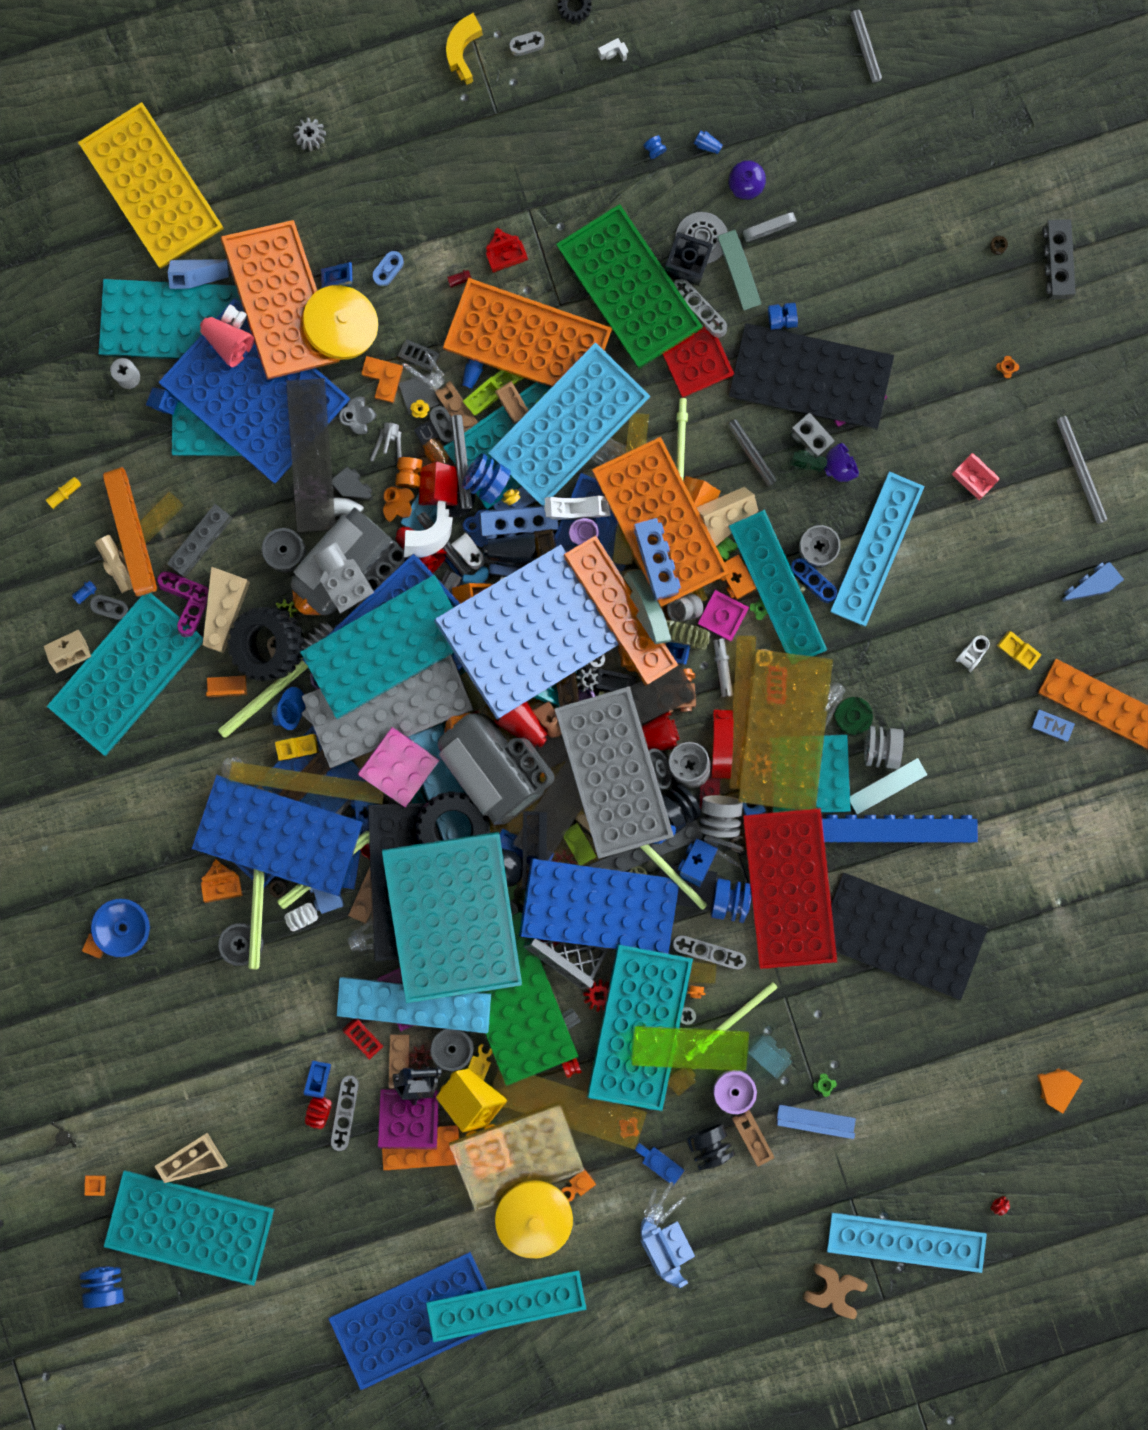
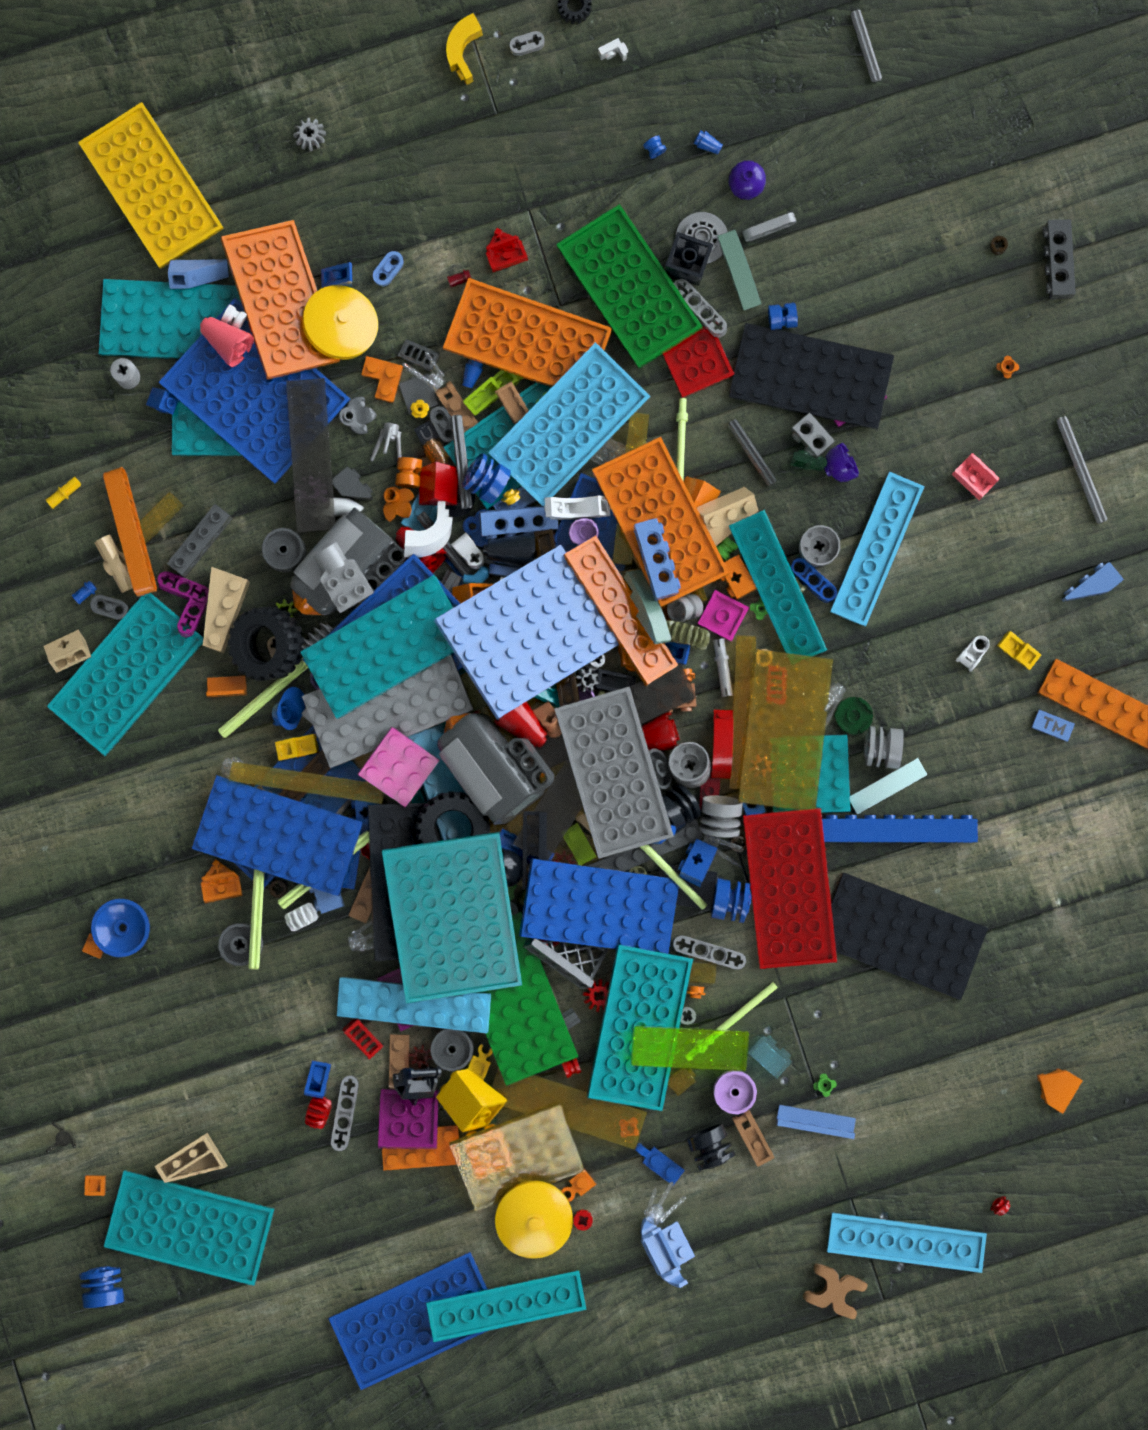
none -> red wheel [573,1209,593,1231]

